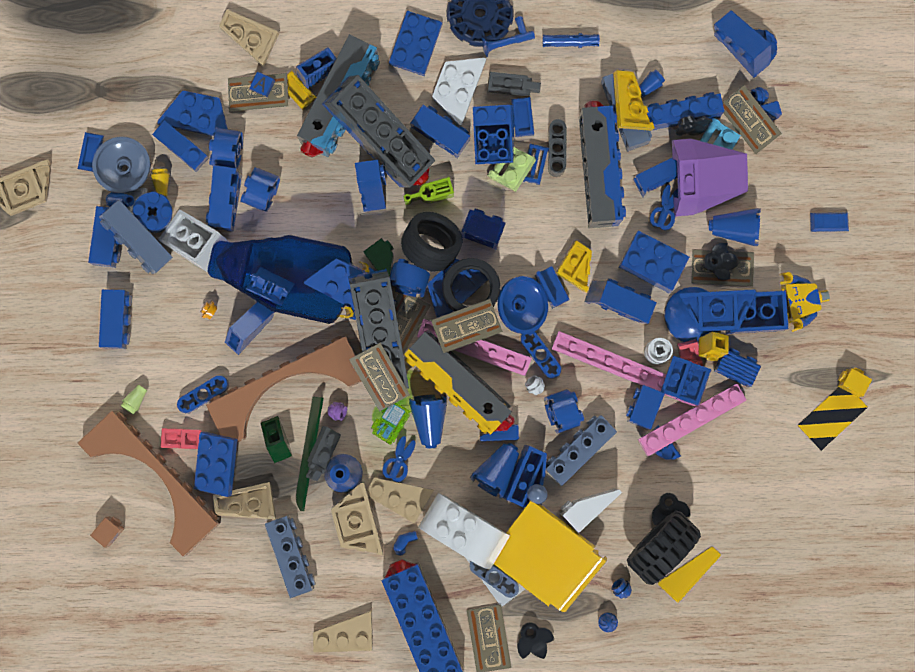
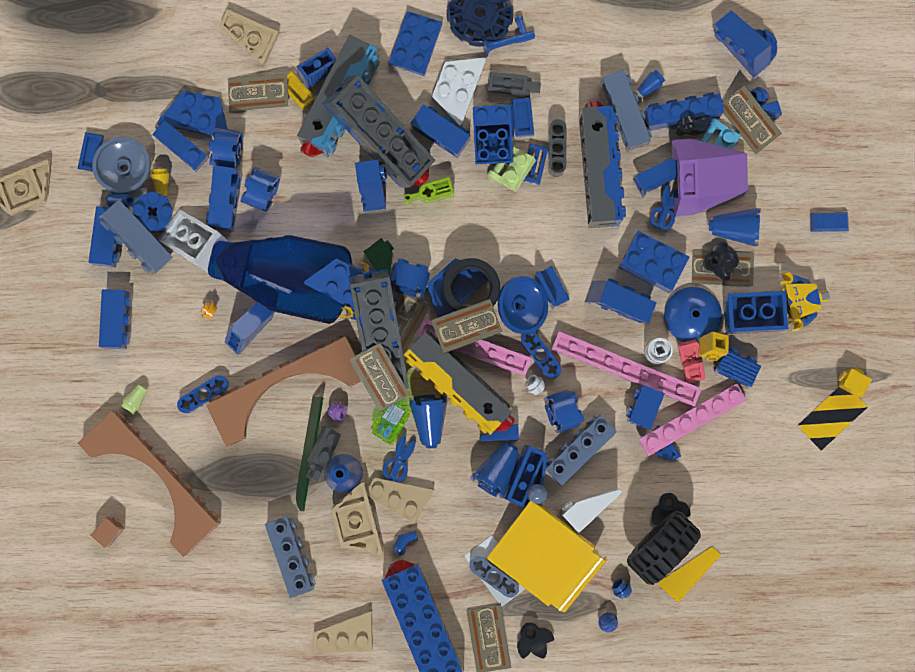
coral slope [160,428,201,449] -> none
blue plate [194,432,238,497] -> none
tan wing [213,482,276,520] -> none
blue hinge [246,267,295,306] -> none
blue tile [249,72,275,98] -> none
dark green slope [260,416,292,463] -> none
black tyre [401,212,463,272] -> none
white brick [418,493,510,569] -> none
clear blue brick [461,208,506,250] -> none
blue pin [542,33,600,48] -> none
yellow wing [555,240,592,293] -> none
yellow wing [613,70,655,131] -> none
blue slope [661,356,711,406] -> none
blue wing [680,290,756,332] -> none

